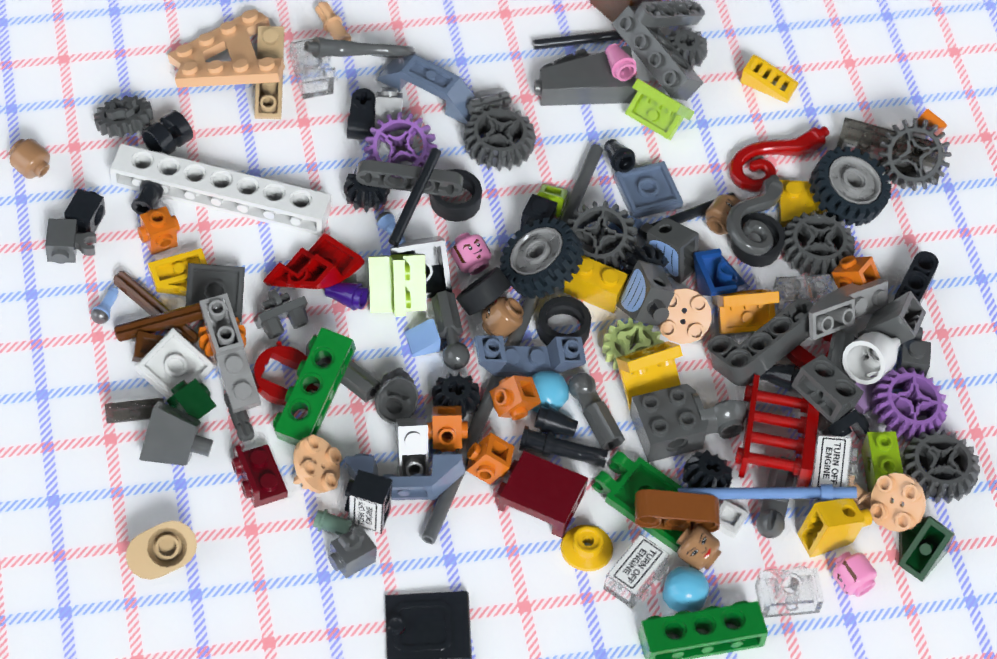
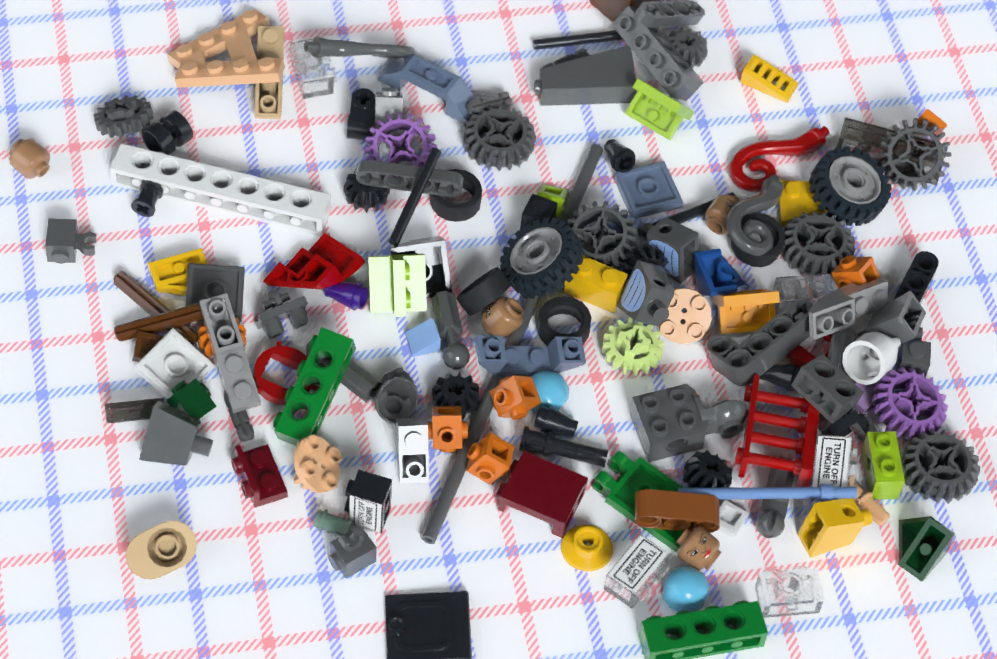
black brick [64,188,106,234] -> none
light blue piece [91,288,119,324] -> none
orange brick [137,206,180,255] -> none
light nougat axle [315,1,352,41] -> none
sand blue slope [344,452,466,500] -> none
light blue piece [376,212,406,244] -> none
bright pink head [451,232,492,275] -> none
dark grey piece [568,373,625,451] -> none
bright pink cone [605,44,636,81] -> none
yellow bracket [616,341,683,410] -> none
bright pink head [832,551,877,597] -> none
light nougat plate [870,473,926,532] -> none

